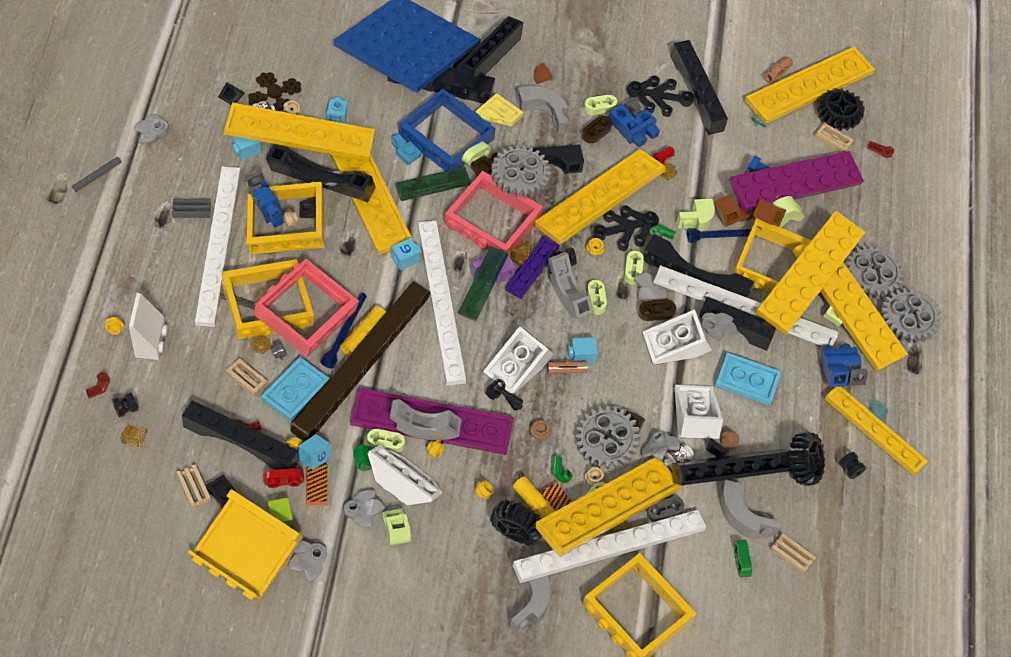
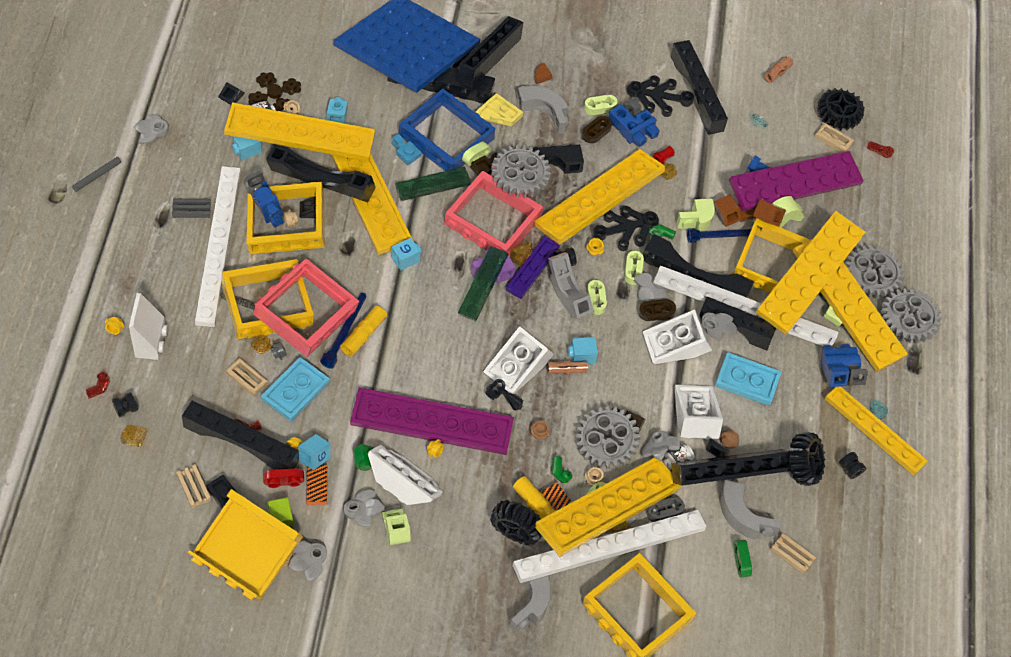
dark brown beam [290,281,431,441] -> none
yellowish green beam [367,429,405,453] -> none
light grey arch [390,399,462,440] -> none
white plate [418,221,466,386] -> none
yellow plate [475,480,494,499] -> none
yellow plate [745,46,875,125] -> none

